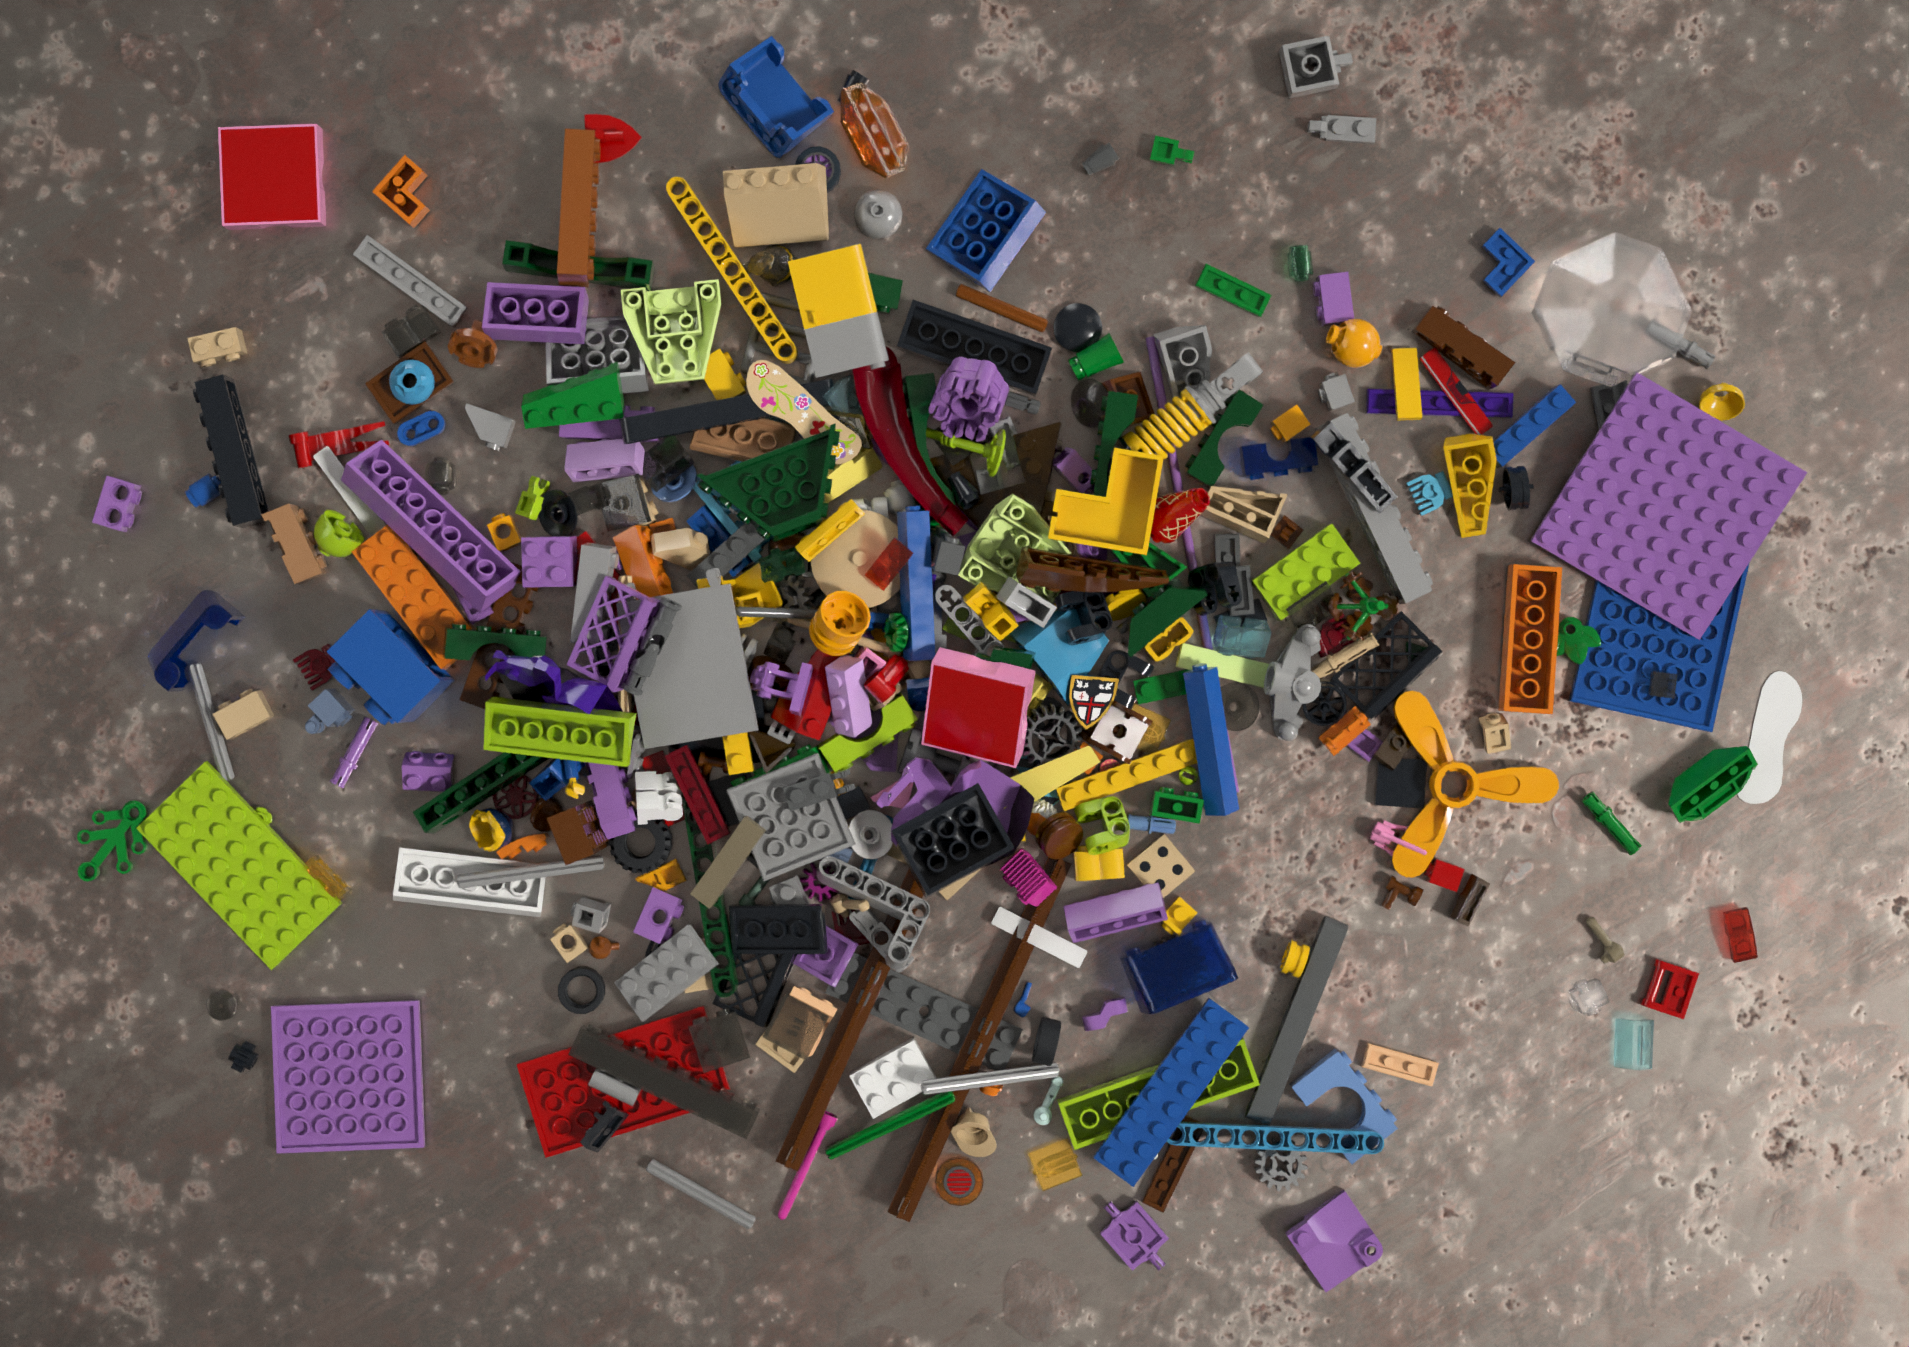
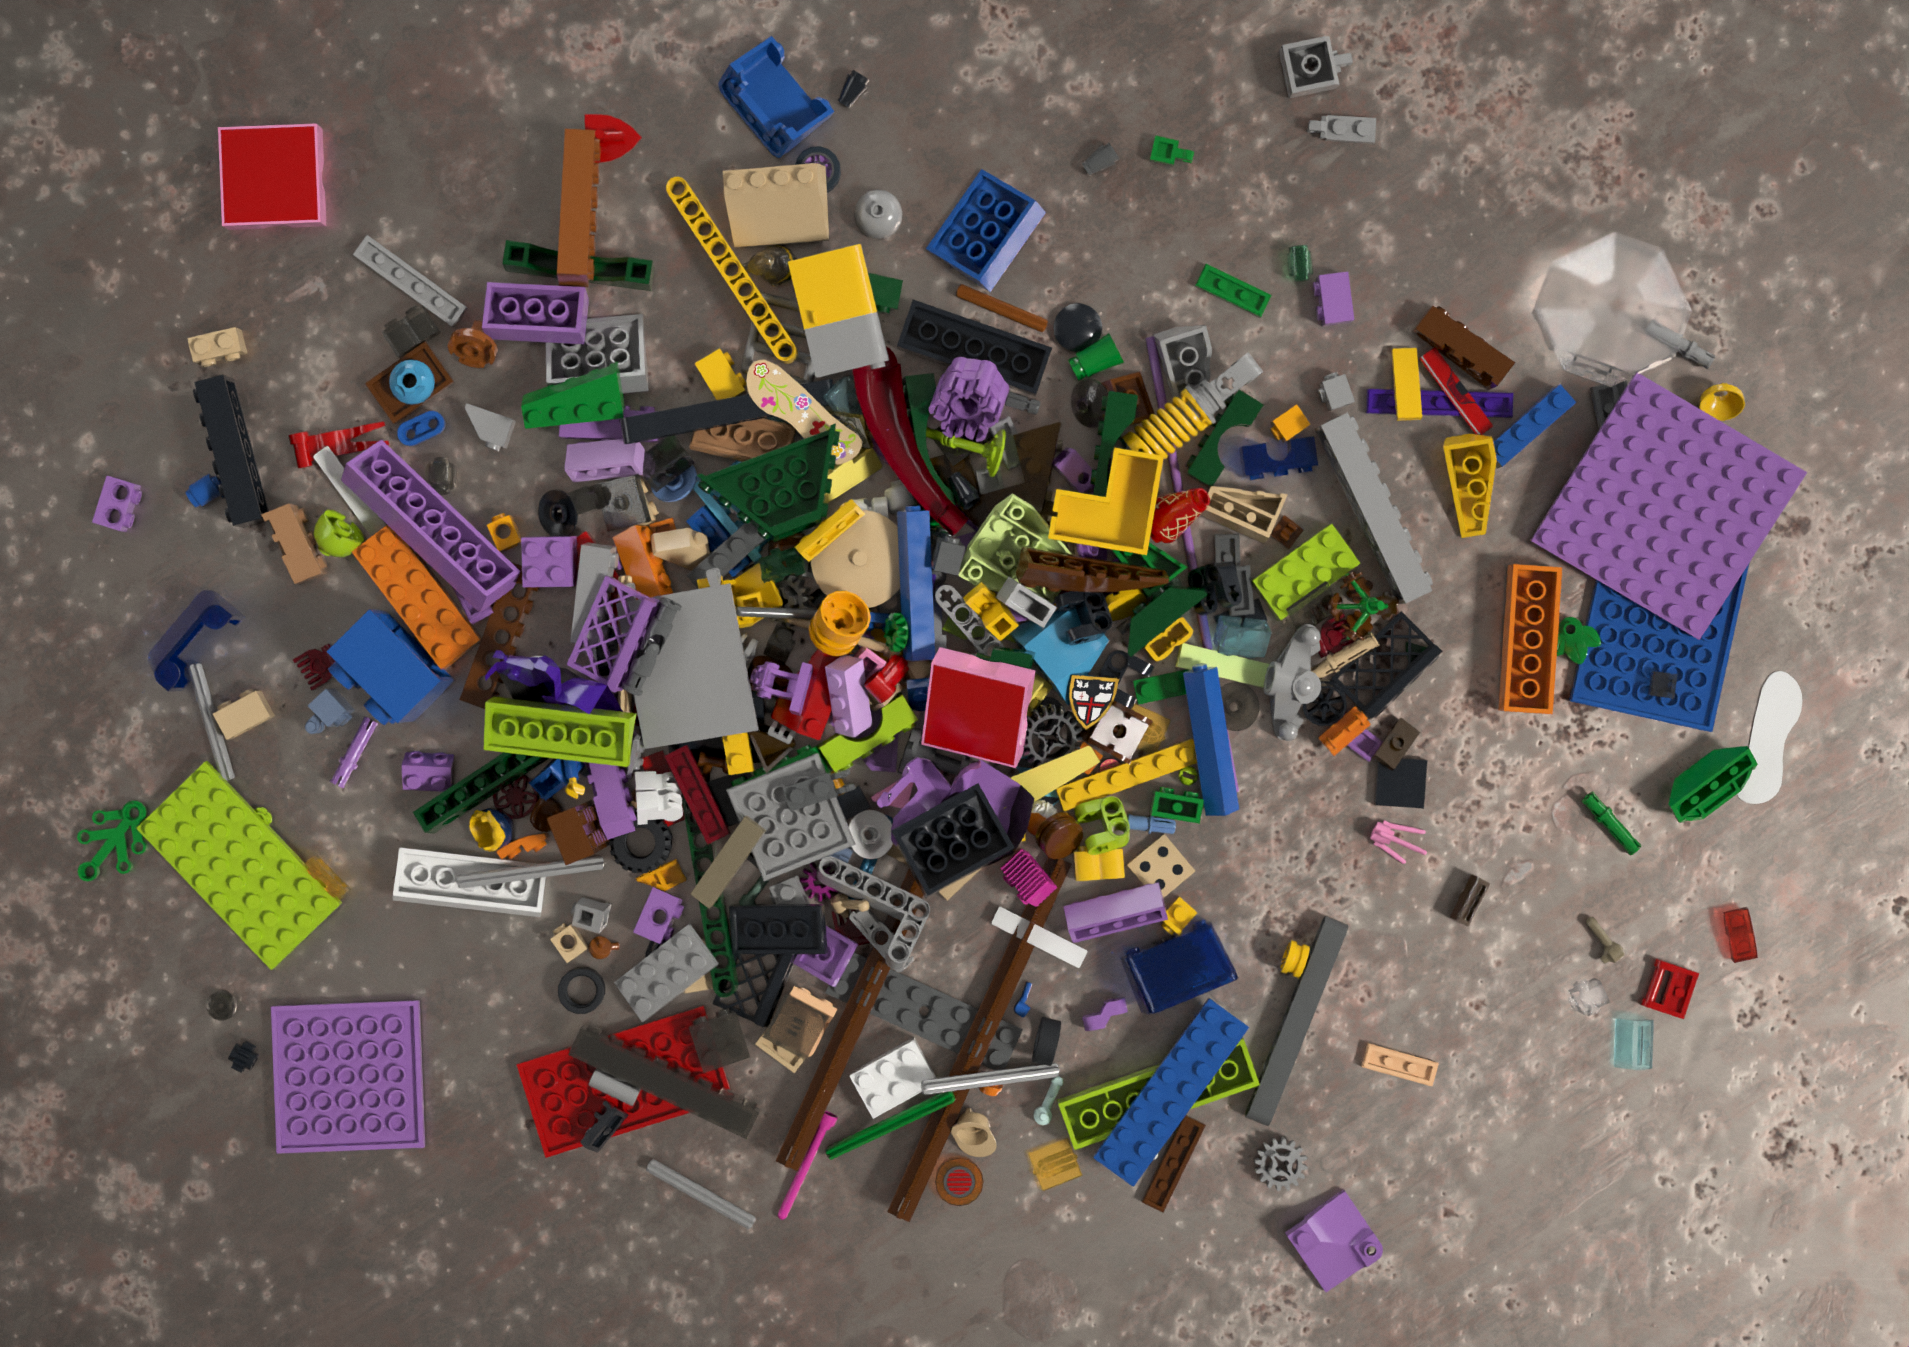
orange brick [372,155,430,228] -> none
dark green arch [443,623,547,660] -> none
lime plate [515,476,550,521] -> none
yellowish green wedge [621,279,721,385] -> none
clear orange wedge [840,82,909,178] -> none
clear red slope [865,537,914,591] -> none
medium lavender plate [1100,1200,1169,1271] -> none
dark azure beam [1167,1122,1384,1154] -> none
medium blue arch [1289,1049,1398,1164] -> none
black slope [1310,421,1398,513] -> none
light orange brick [1326,319,1382,368] -> none
reddish brown piece [1381,876,1424,910] -> none
light orange piece [1392,691,1559,878] -> none
medium azure piece [1406,471,1453,516] -> none
red brick [1424,858,1465,892] -> none
tan bracket [1479,713,1511,754] -> none
blue plate [1482,228,1535,297] -> none
black wheel [1499,465,1534,511] -> none

